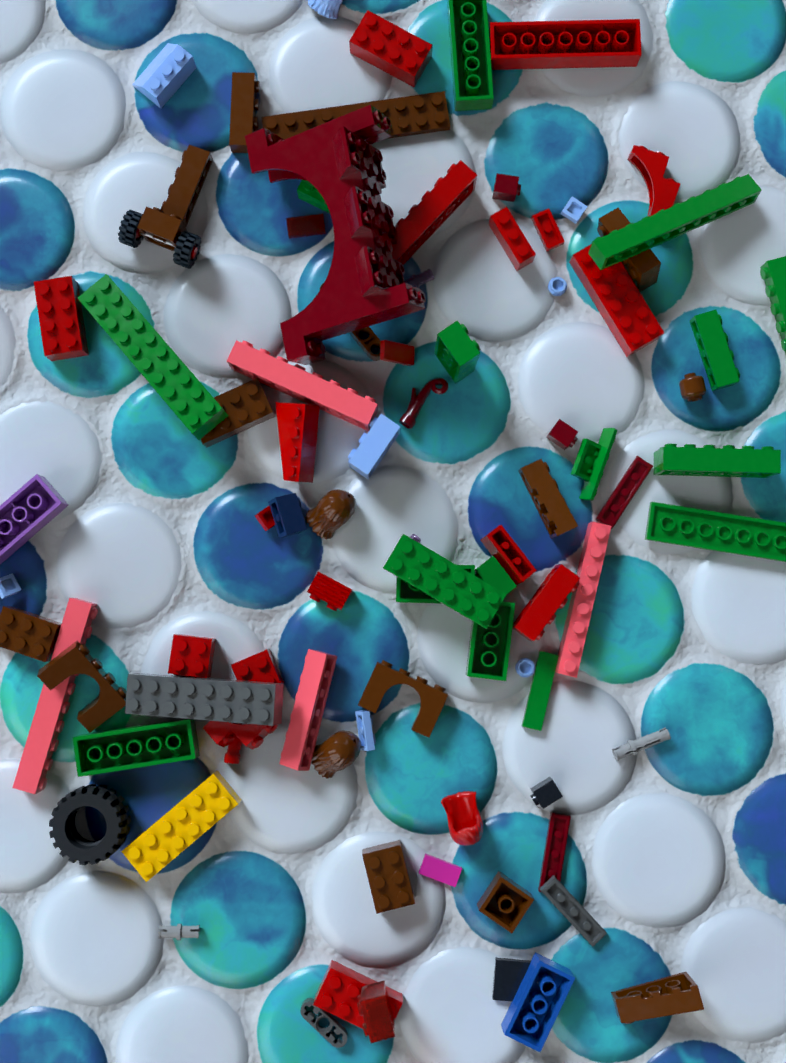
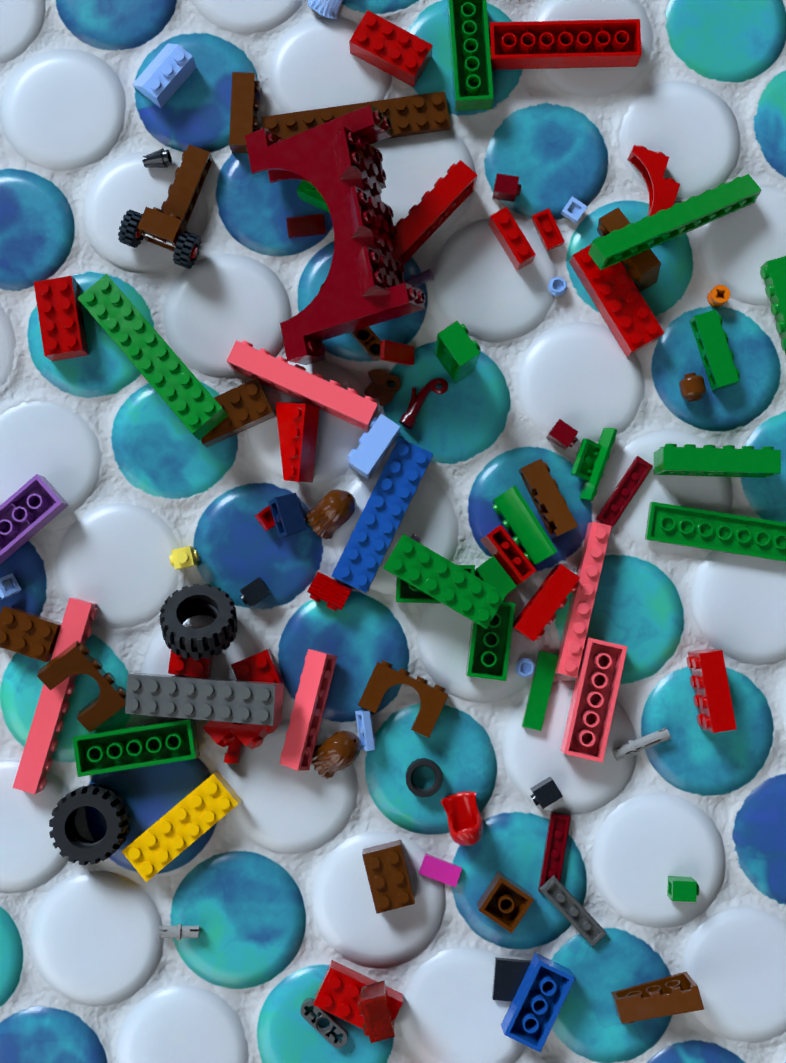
none -> black cone [142,148,172,168]
none -> black tyre [159,584,238,660]
none -> light yellow brick [169,546,199,570]
none -> black brick [240,577,272,606]
none -> blue brick [332,438,433,593]
none -> reddish brown plate [364,369,401,406]
none -> black tyre [405,758,443,797]
none -> green slope [492,485,558,565]
none -> coral brick [560,637,628,763]
none -> green brick [667,876,699,902]
none -> red brick [686,649,737,733]
none -> orange wheel [707,285,730,307]

